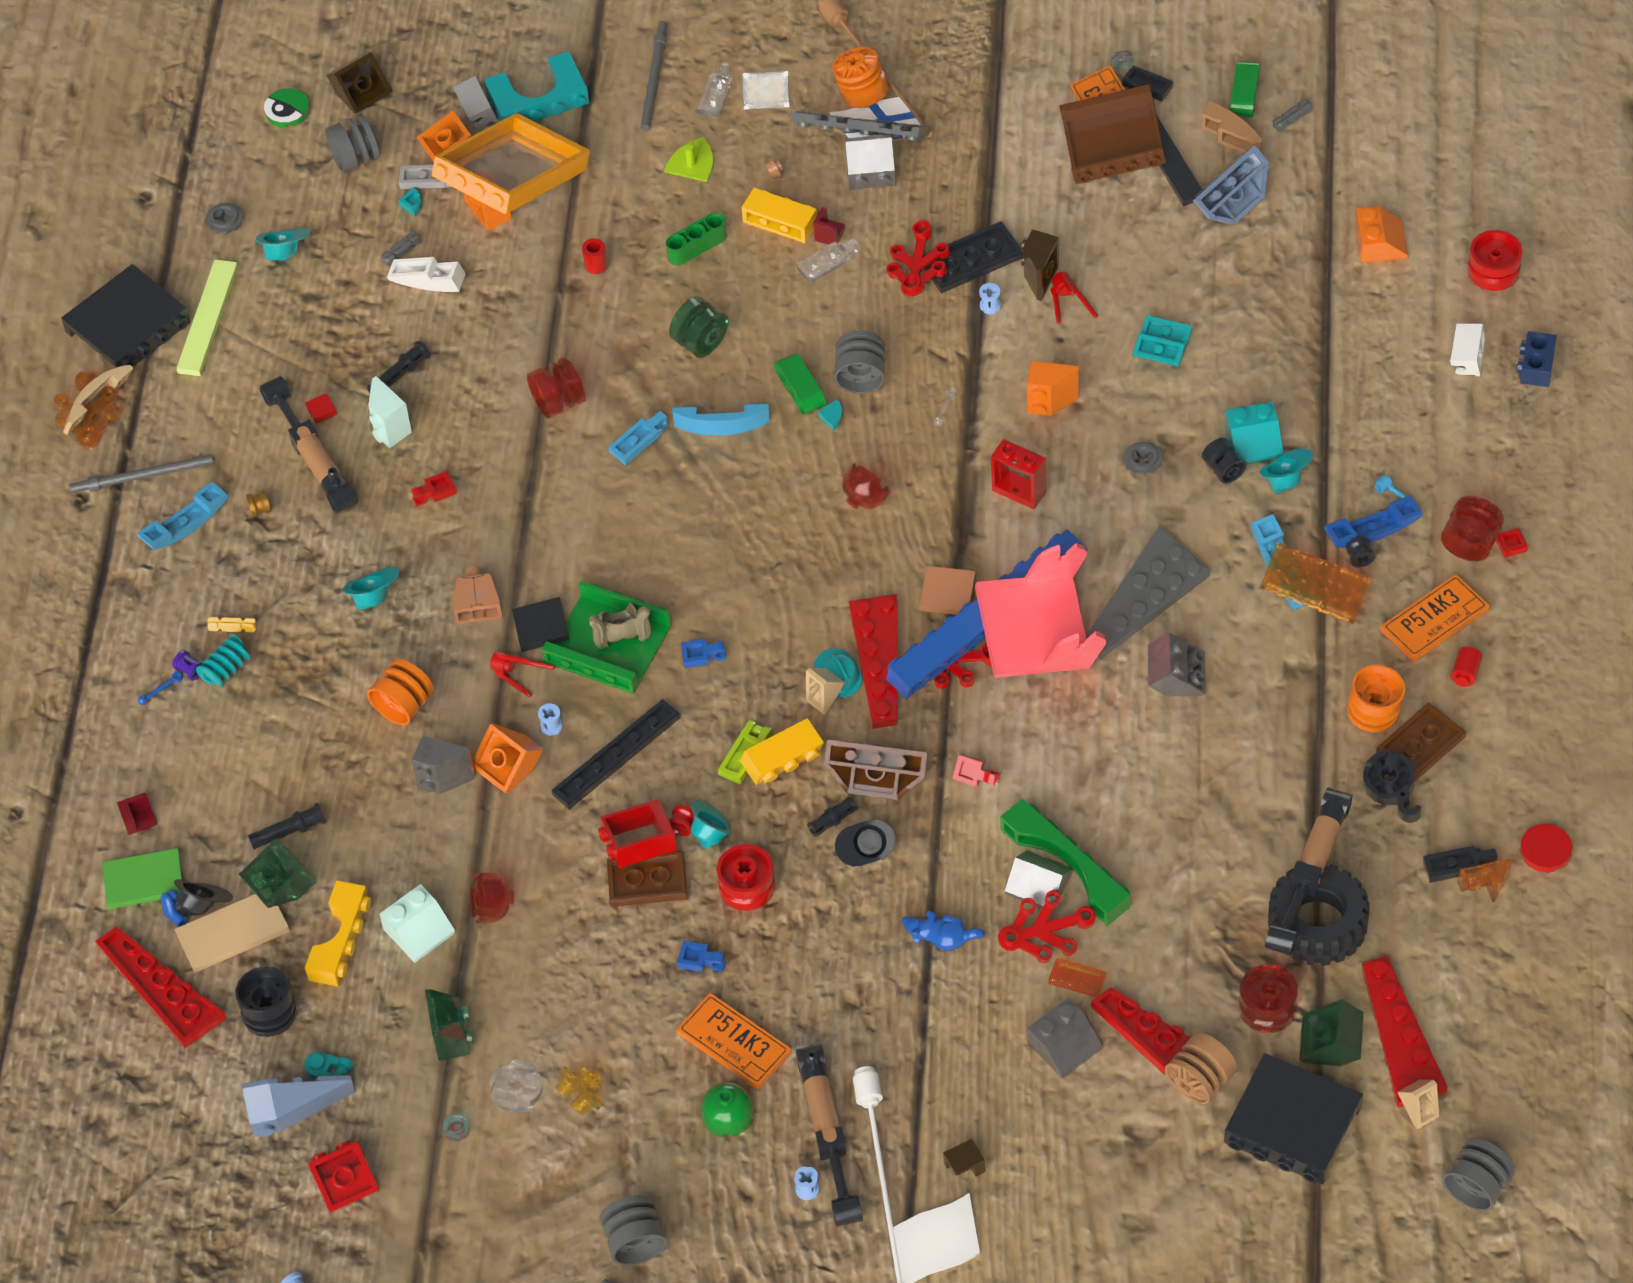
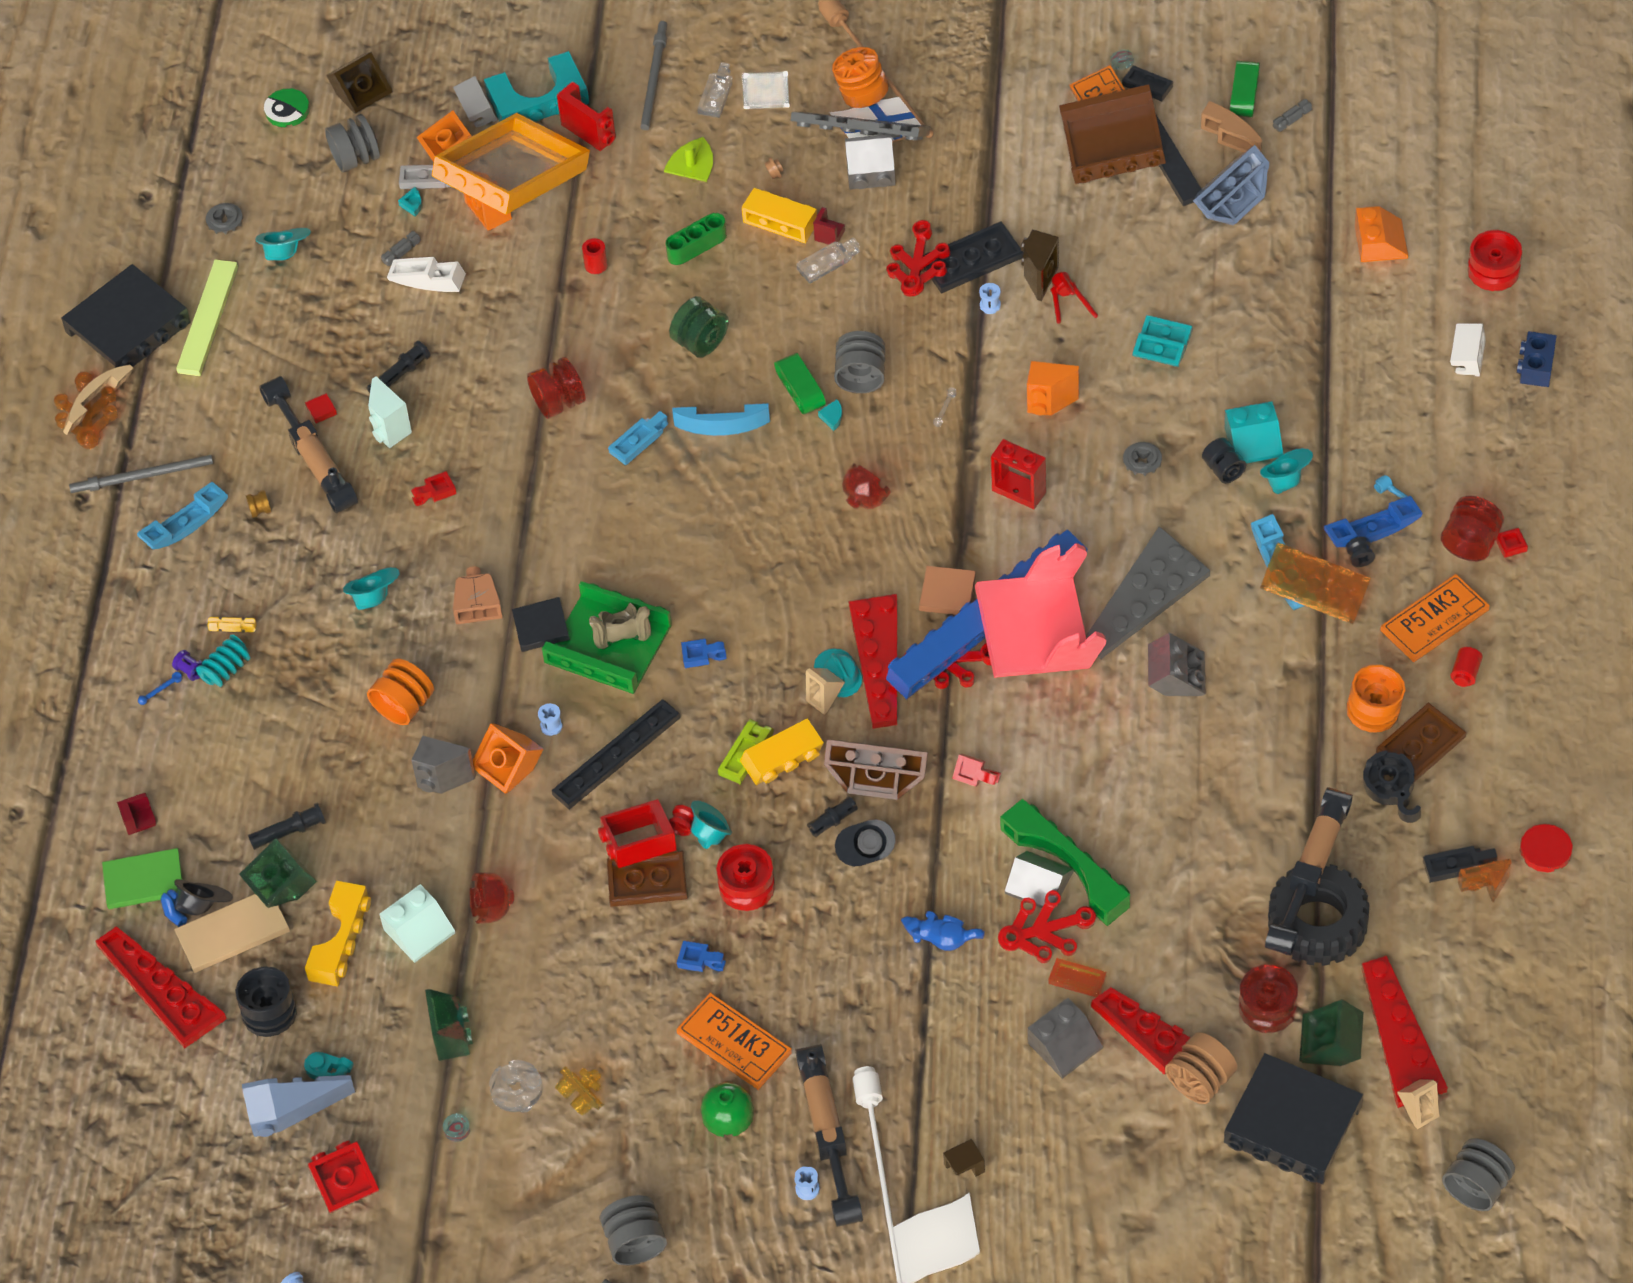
red plant [490,650,555,697] -> none
none -> red panel [557,81,616,152]

